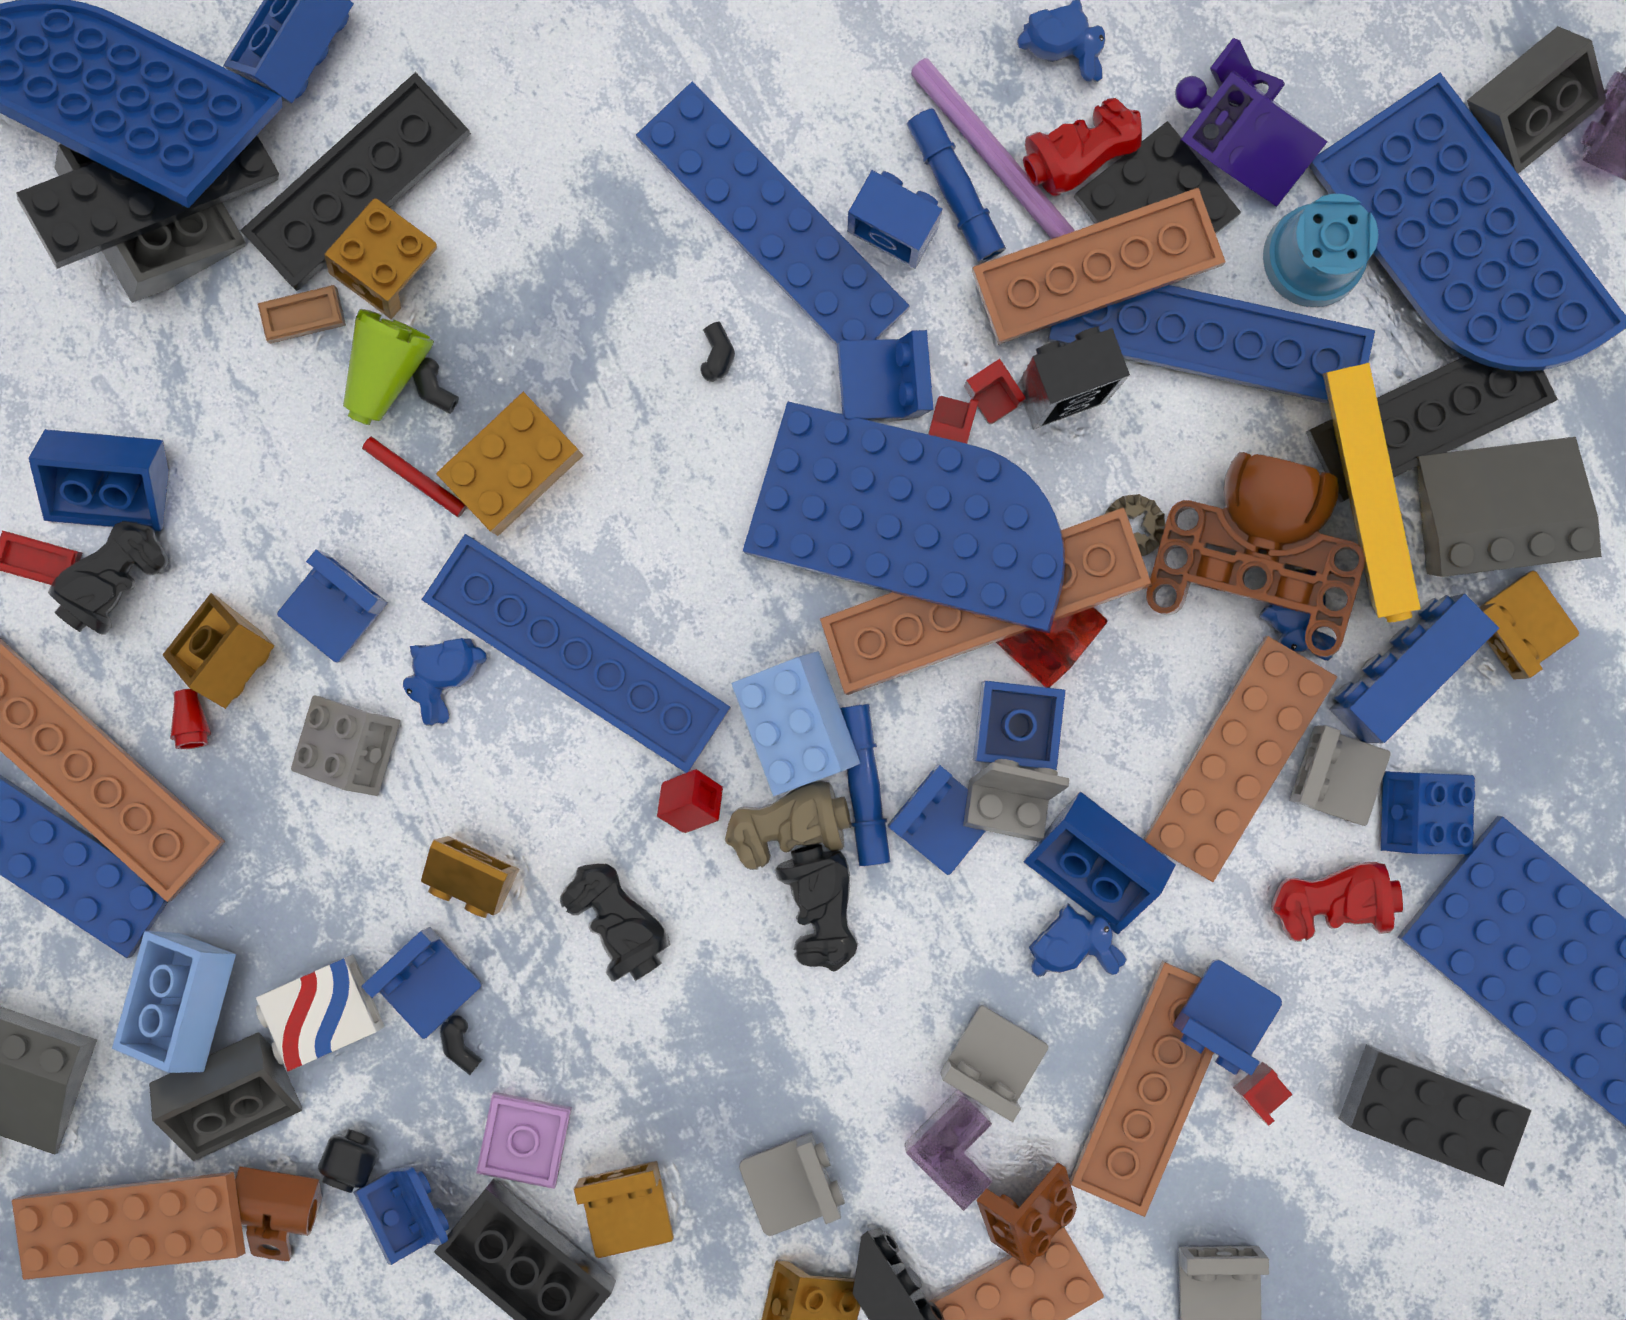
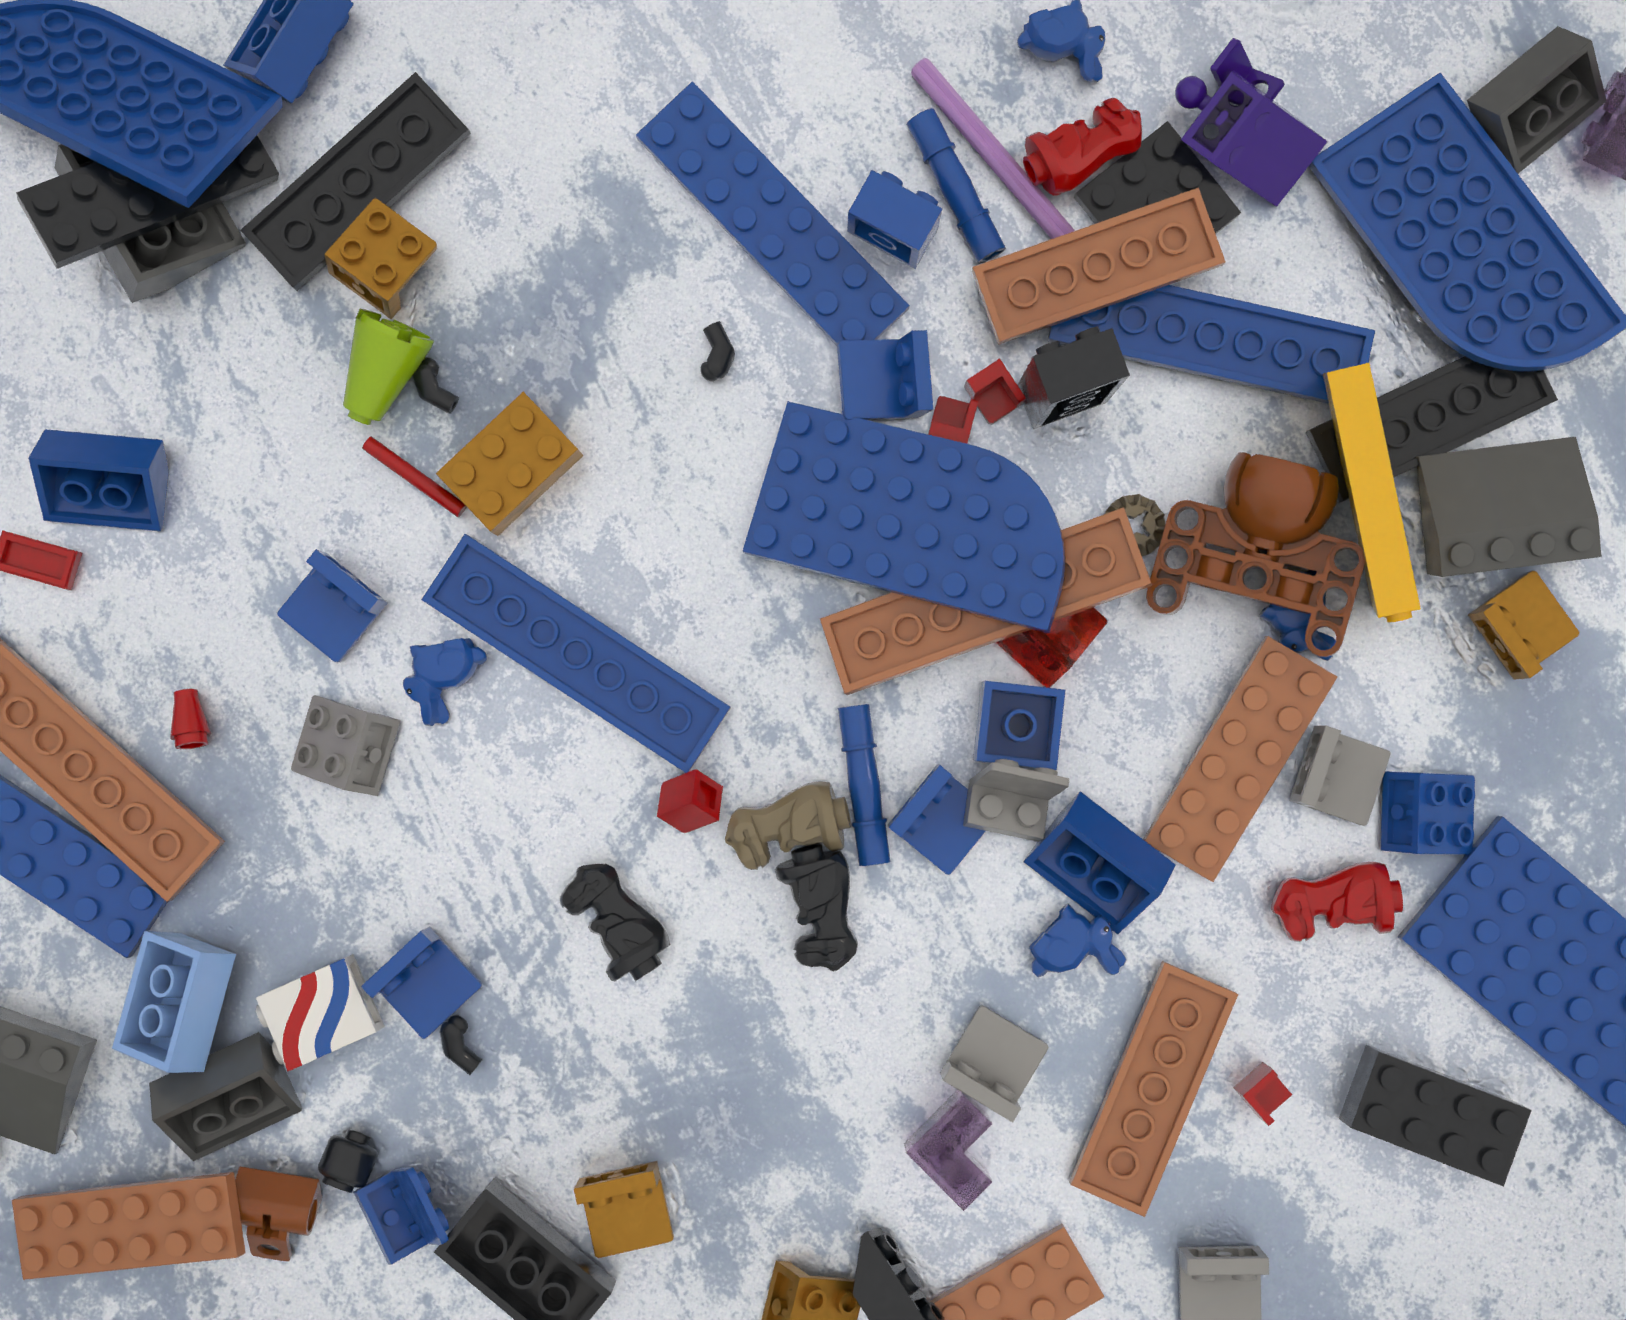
black animal [48,521,169,635] -> none
pearl gold slope [162,593,274,709] -> none
medium nougat tile [258,285,346,344] -> none
pearl gold slope [421,836,520,918] -> none
lavender tile [476,1092,572,1189] -> none
light blue brick [731,651,861,796] -> none
light grey bracket [739,1132,845,1236] -> none
dark orange bracket [976,1162,1077,1267] -> none
blue bracket [1173,959,1282,1076] -> none
dark azure piece [1263,194,1378,307] -> none
blue brick [1329,593,1499,743] -> none

